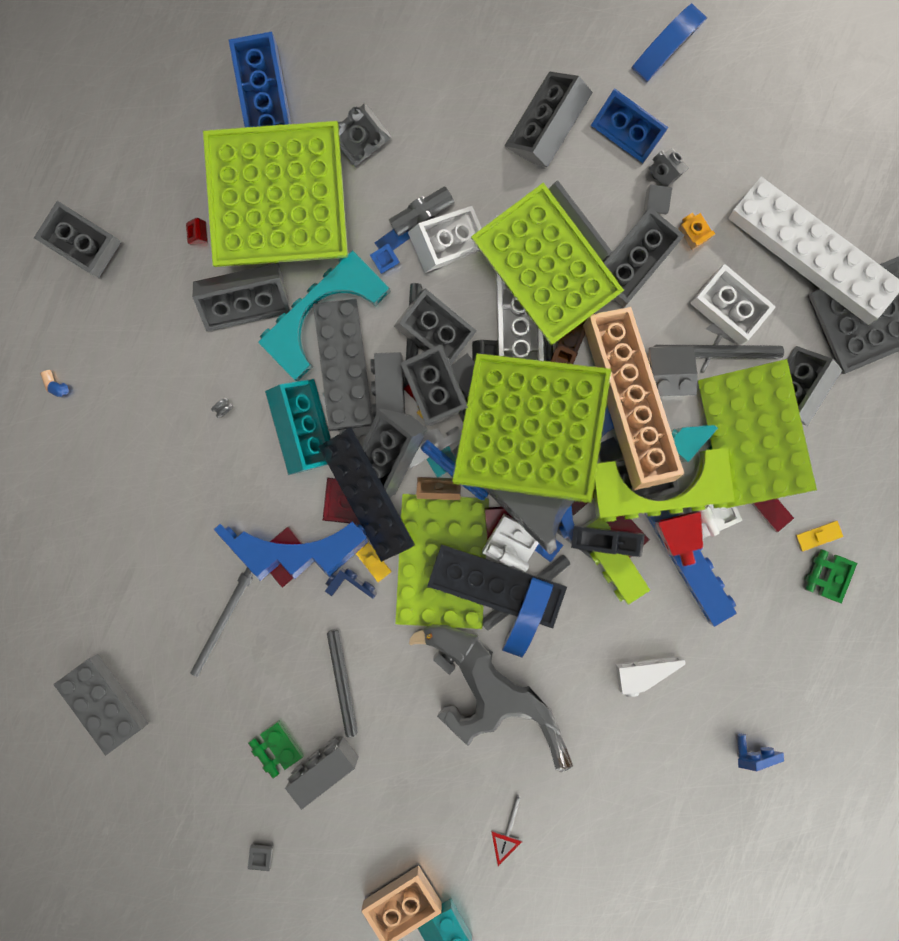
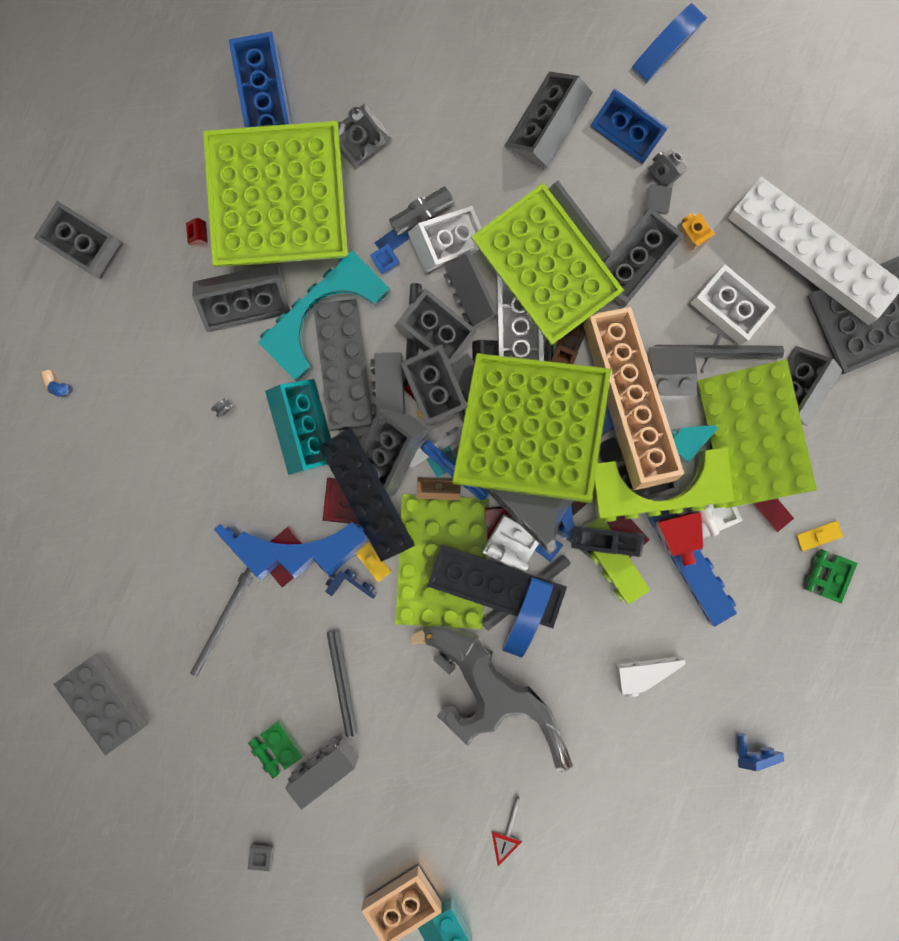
none -> dark grey slope [443,251,498,329]

